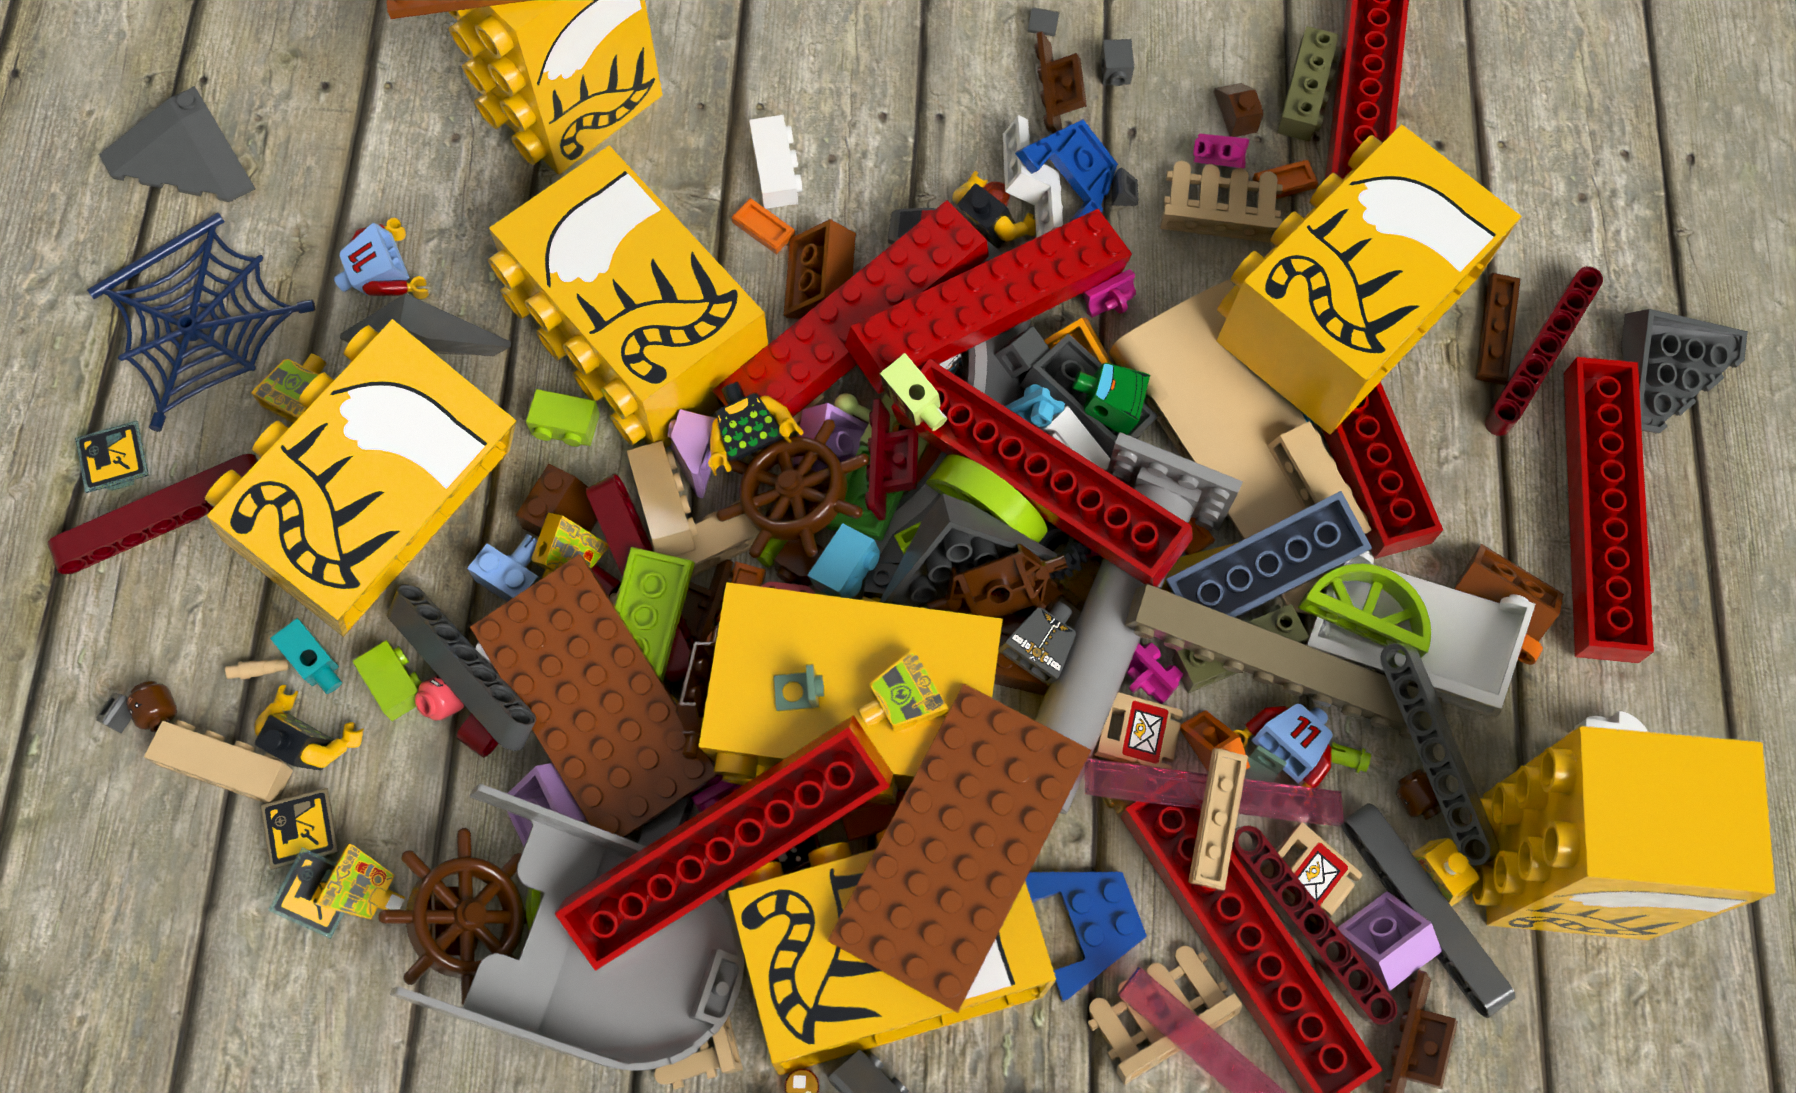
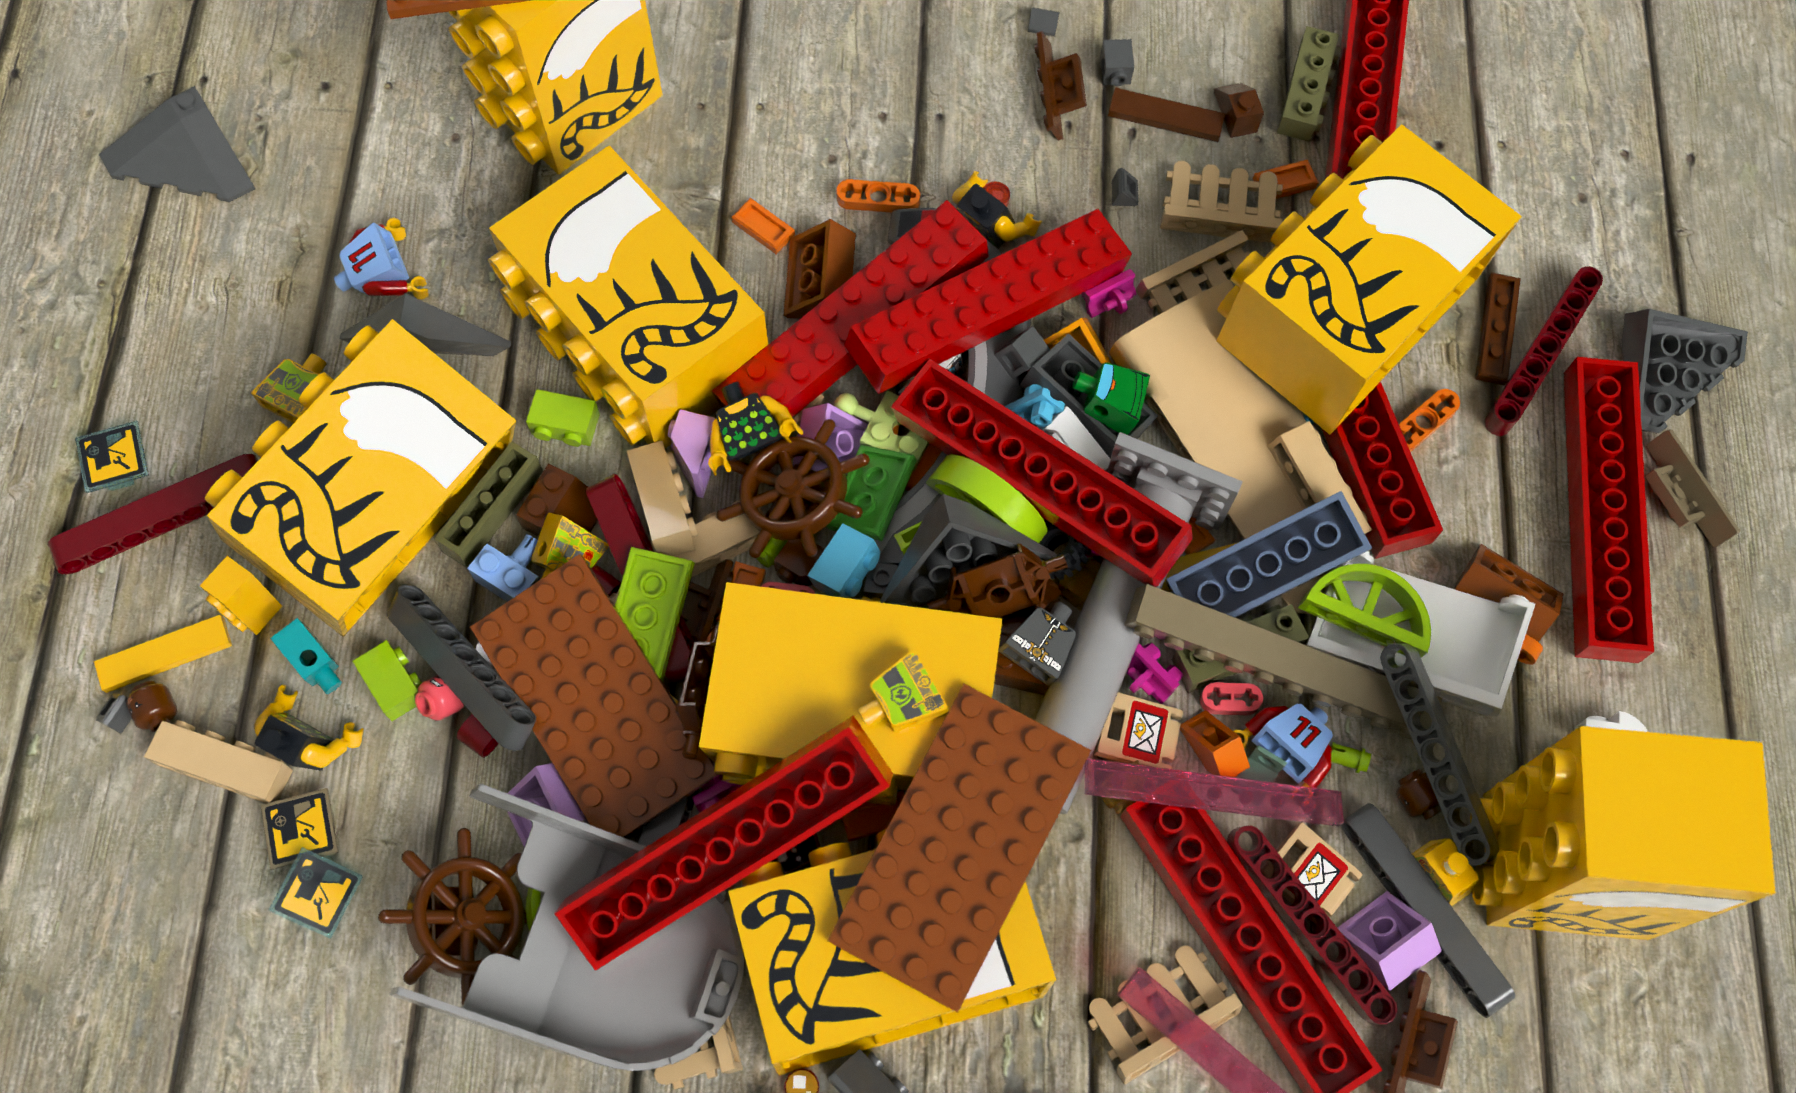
dark blue animal [87,212,316,432] -> none
tan animal [225,659,290,680] -> none
torso [315,843,405,919] -> none
white brick [749,115,803,209] -> none
sand green bracket [774,664,824,711] -> none
dark red bracket [865,398,918,521] -> none
yellowish green torso [880,353,947,431] -> none
white bracket [1003,115,1063,238] -> none
blue wing [1015,120,1118,222] -> none
blue wing [1025,872,1147,1002] -> none
tan tile [1188,748,1248,890] -> none
dark pink hips [1193,133,1250,168] -> none
none -> yellow tile [94,615,232,693]
none -> yellow brick [200,556,282,635]
none -> olive brick [434,441,543,568]
none -> orange beam [836,179,920,213]
none -> reddish brown tile [1108,87,1226,142]
none -> tan fence [1135,230,1250,314]
none -> coral beam [1199,682,1263,716]
none -> orange beam [1399,389,1460,452]
none -> dark tan bracket [1645,429,1740,547]

